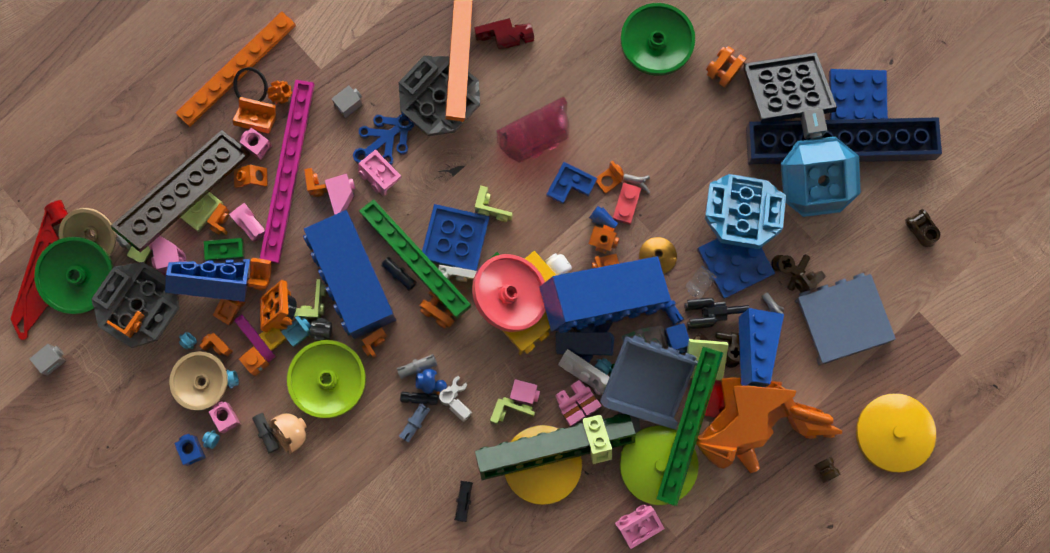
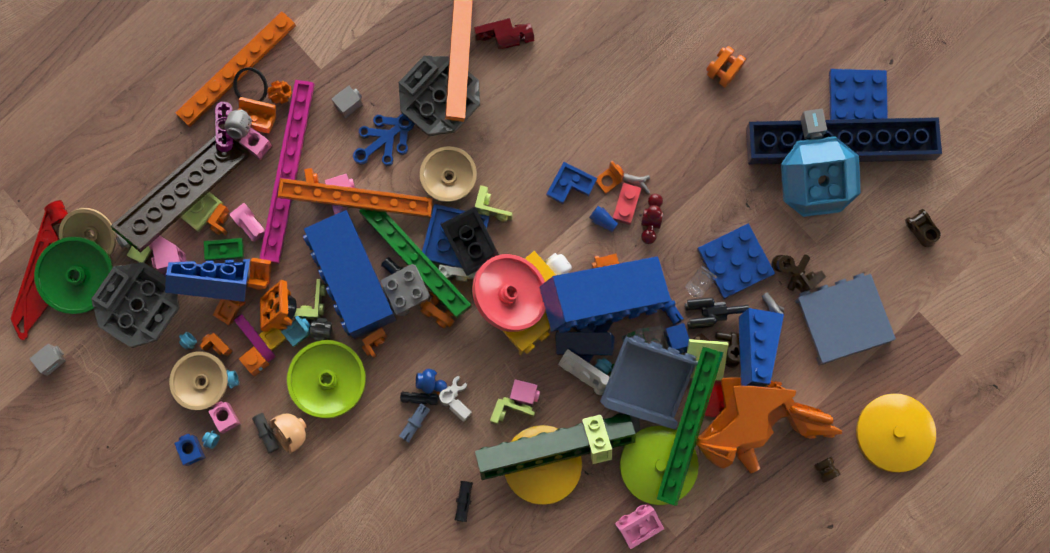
orange bracket [106,311,145,338] -> none
orange bracket [234,165,268,188] -> none
bright pink bracket [358,150,401,196] -> none
light grey pin [397,354,438,379] -> none
clear pink windscreen [496,96,570,163] -> none
bright pink hips [555,380,602,427] -> none
orange brick [588,225,619,254] -> none
green dish [620,3,695,76] -> none
pearl gold dish [639,237,677,274] -> none
dark azure piece [705,174,786,249] -> none
plate [743,52,837,124] -> none
none -> magenta beam [215,102,233,152]
none -> light grey head [224,110,252,139]
none -> orange tile [277,178,433,218]
none -> light grey bracket [381,264,430,316]
none -> tan dish [420,146,477,202]
none -> black slope [440,207,499,276]
none -> dark red piece [641,194,663,244]

